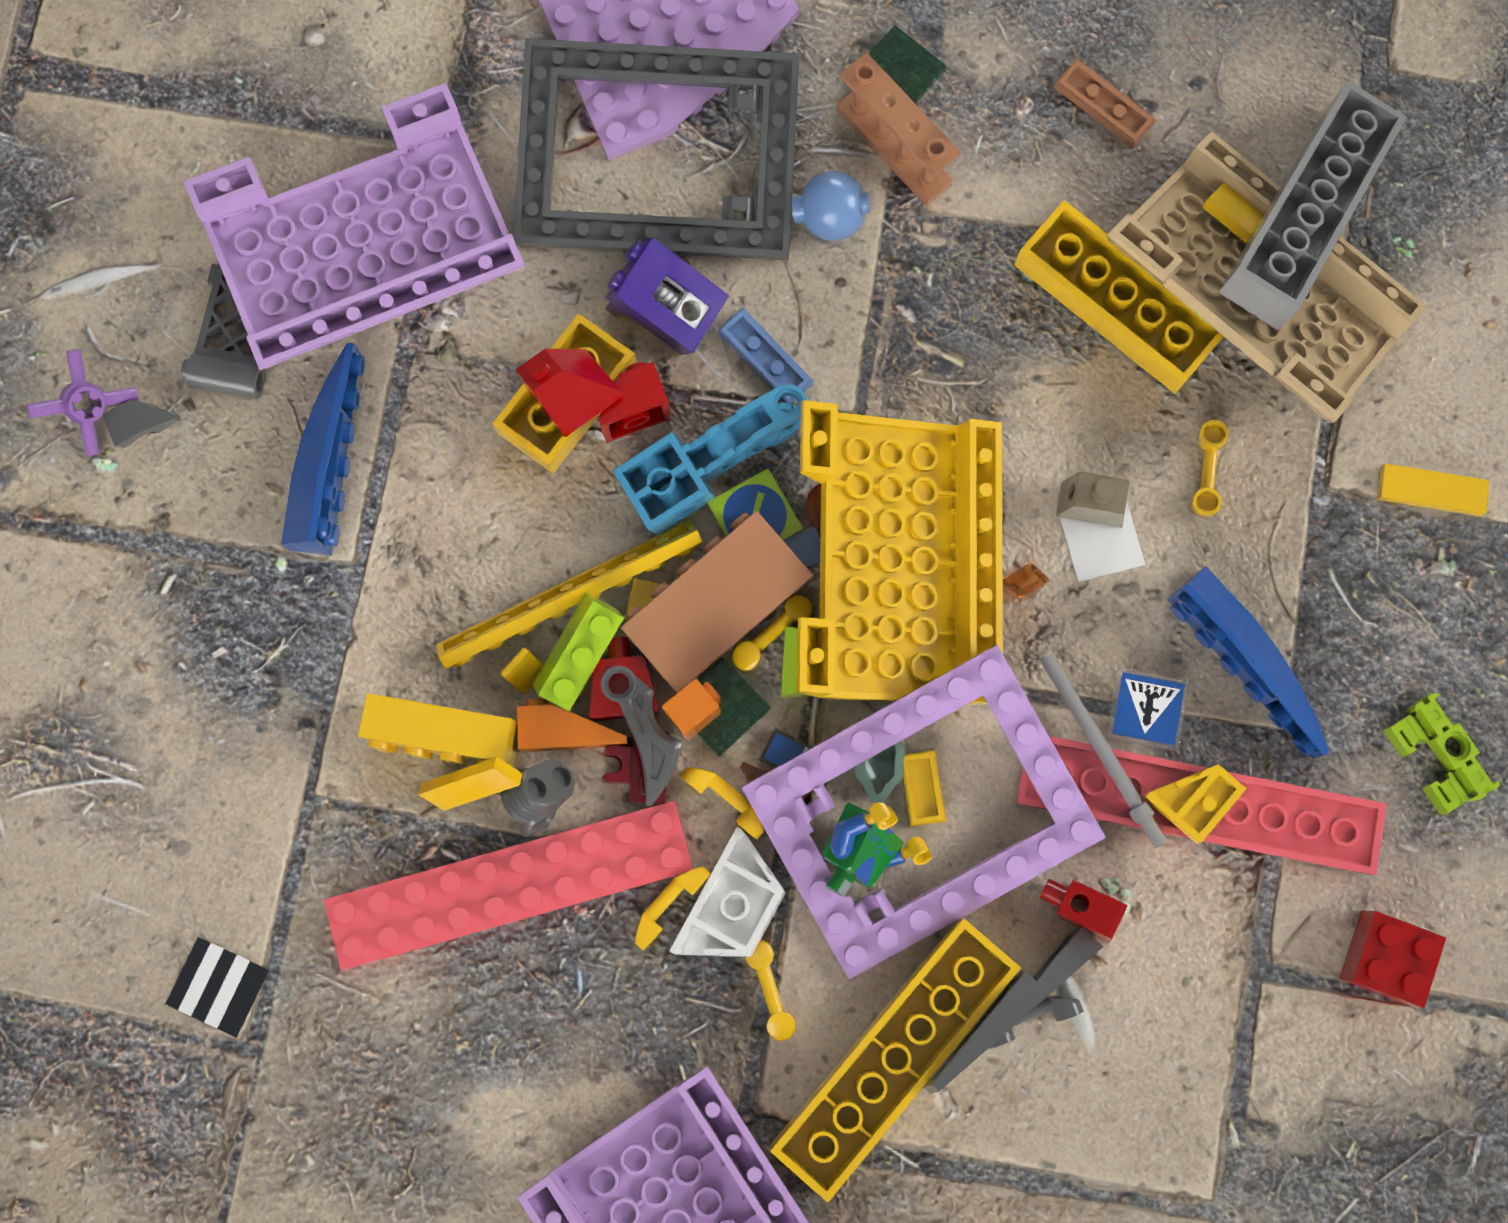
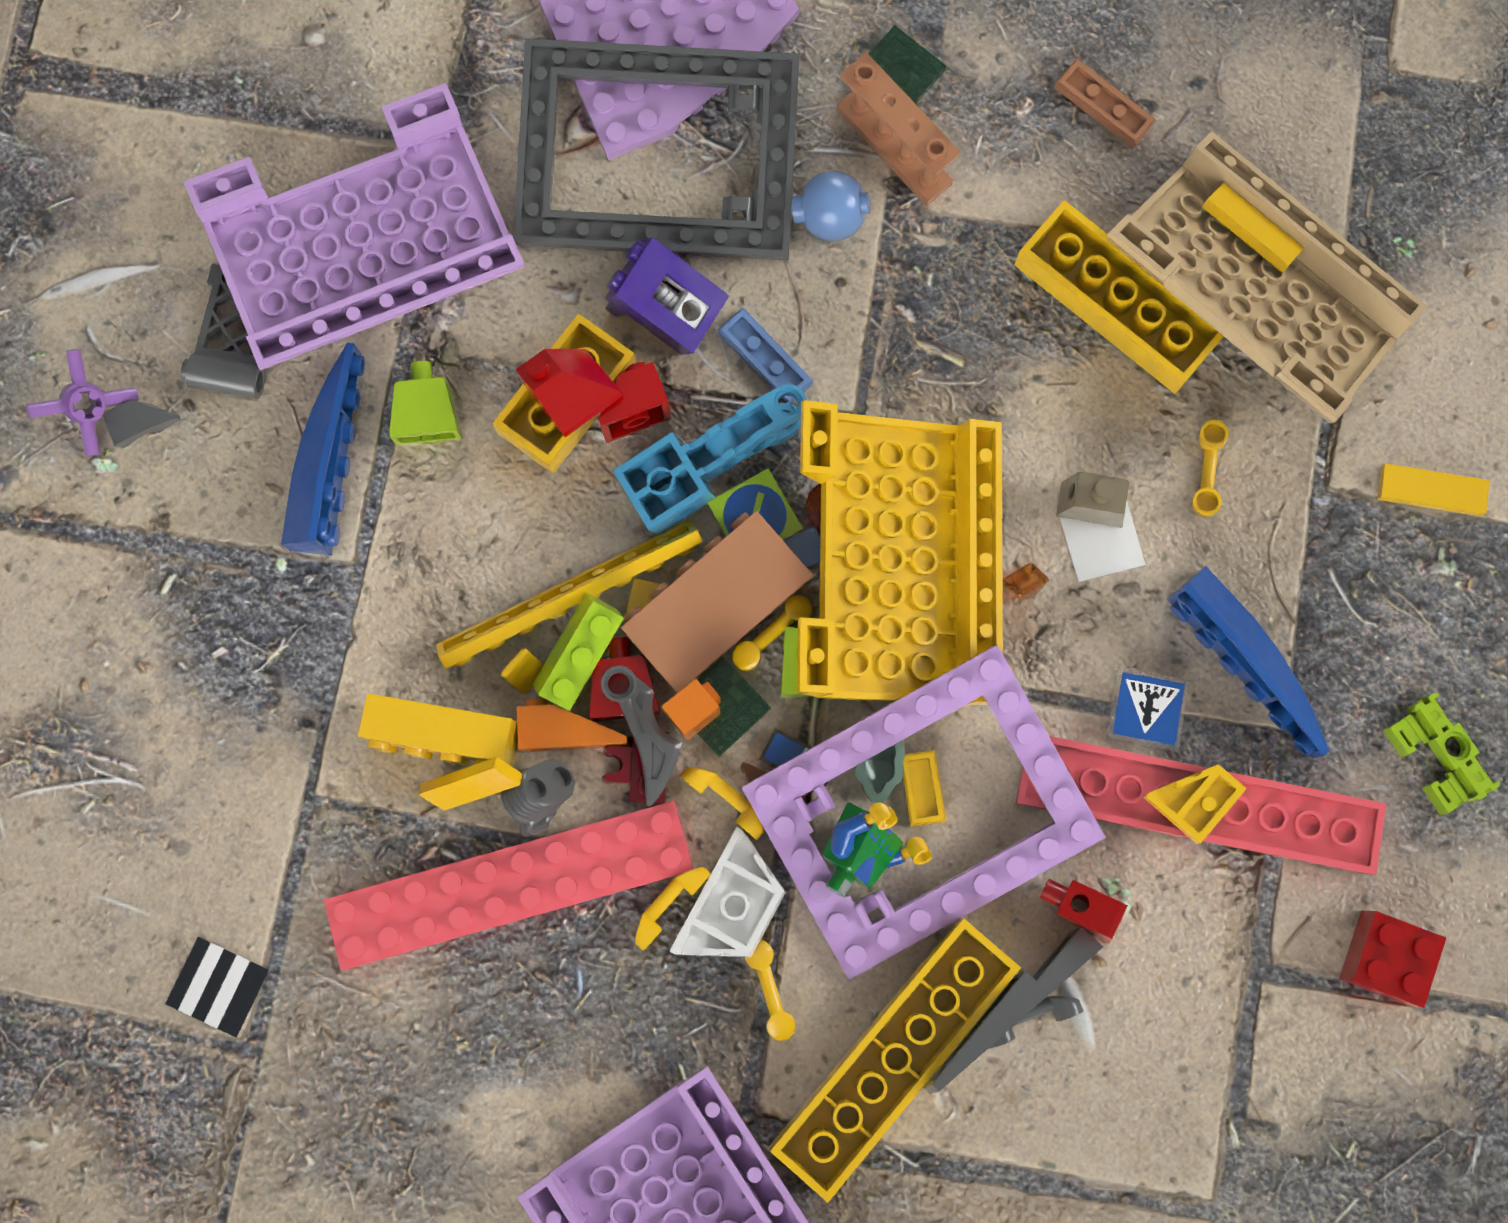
light grey bar [1040,654,1167,848] -> none
light grey brick [1218,81,1407,331] -> none
none -> lime torso [389,361,462,446]

